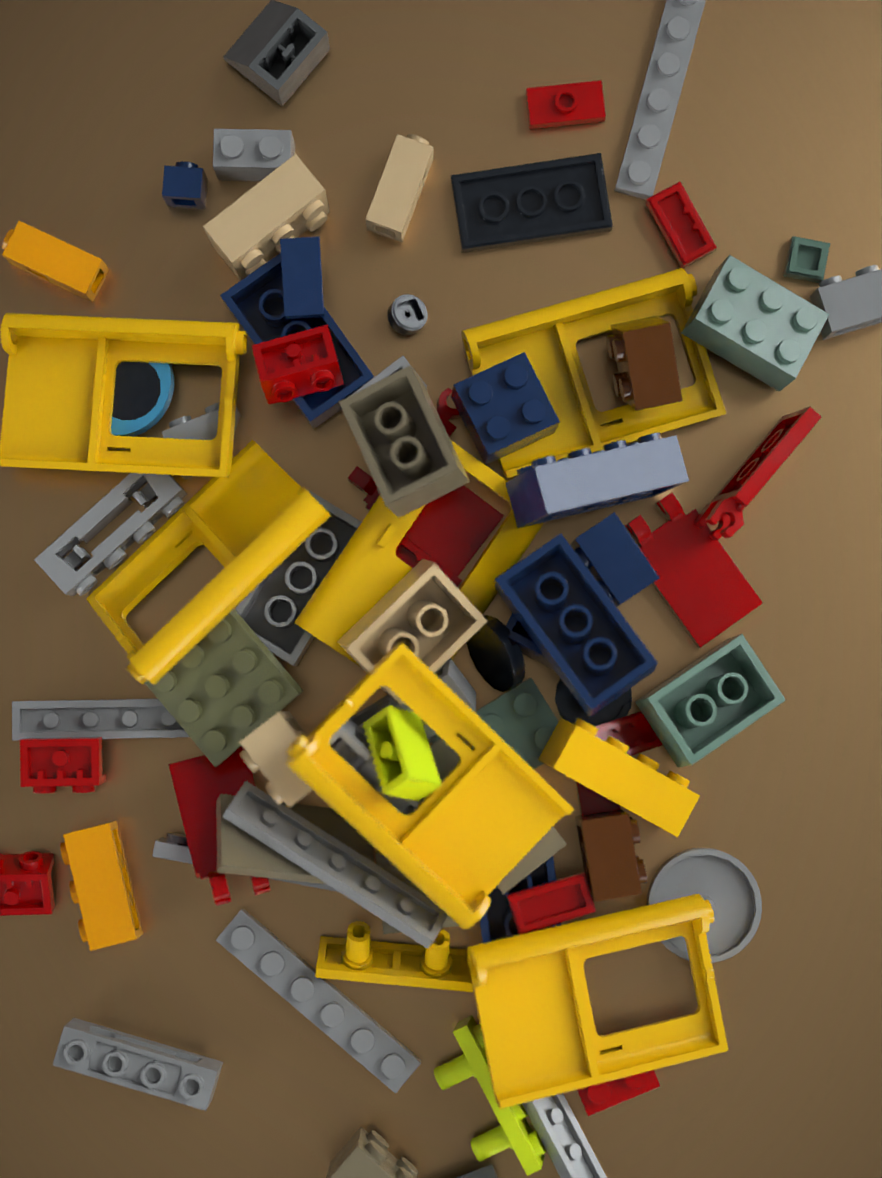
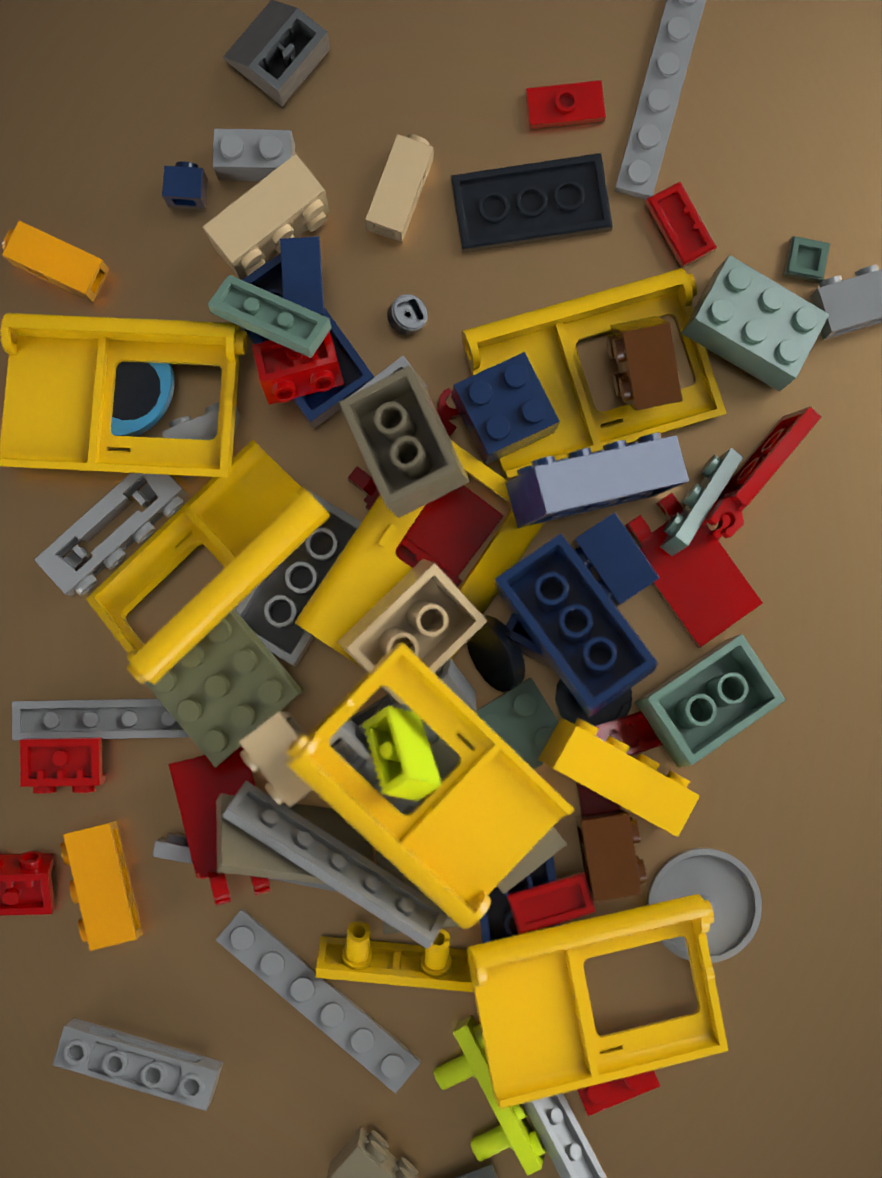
none -> sand green plate [208,275,332,358]
none -> sand green plate [660,448,744,556]

